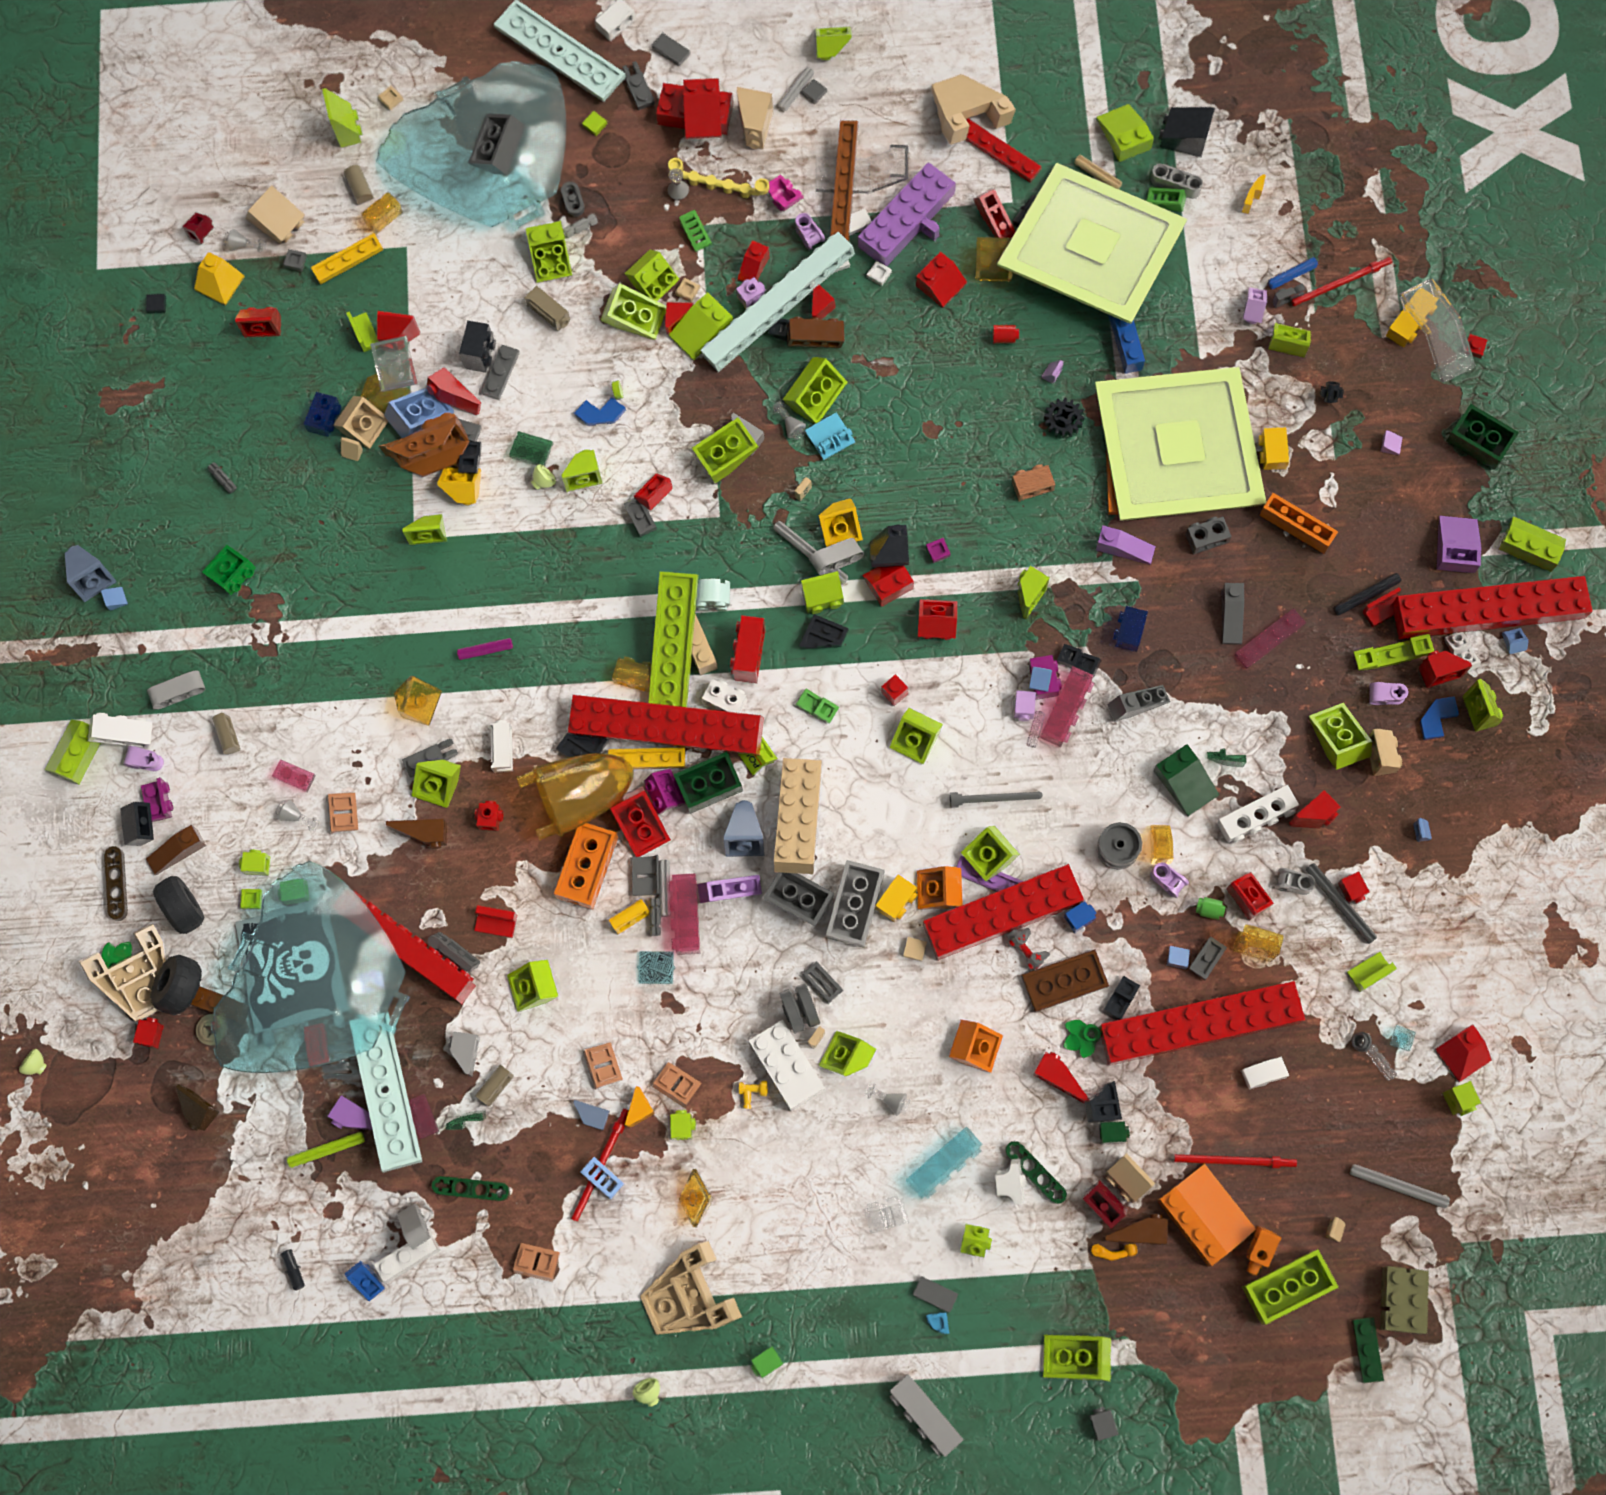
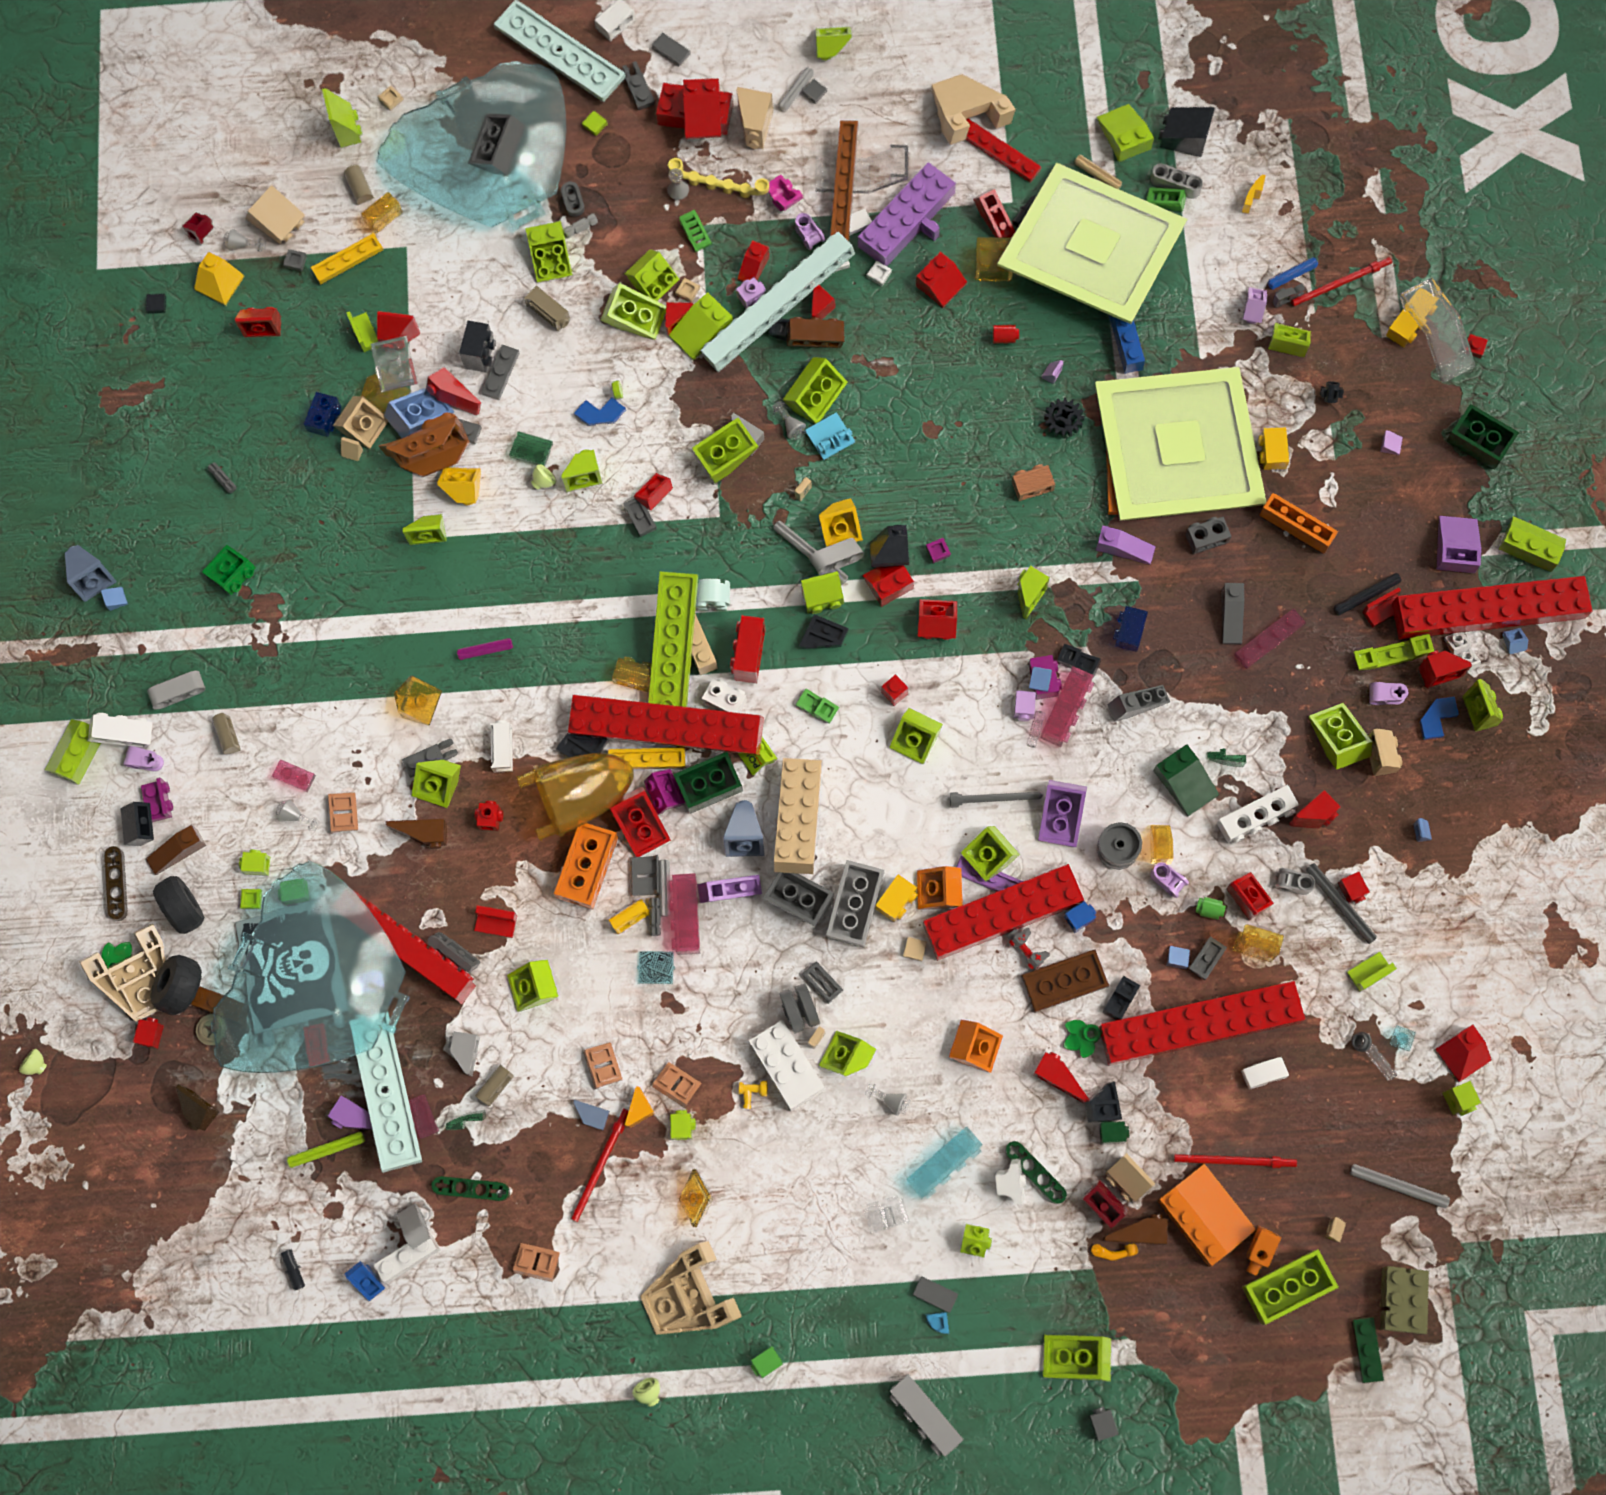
black slope [458,441,482,474] -> none
light blue slope [581,1157,624,1199] -> none
none -> medium lavender slope [1038,780,1087,847]

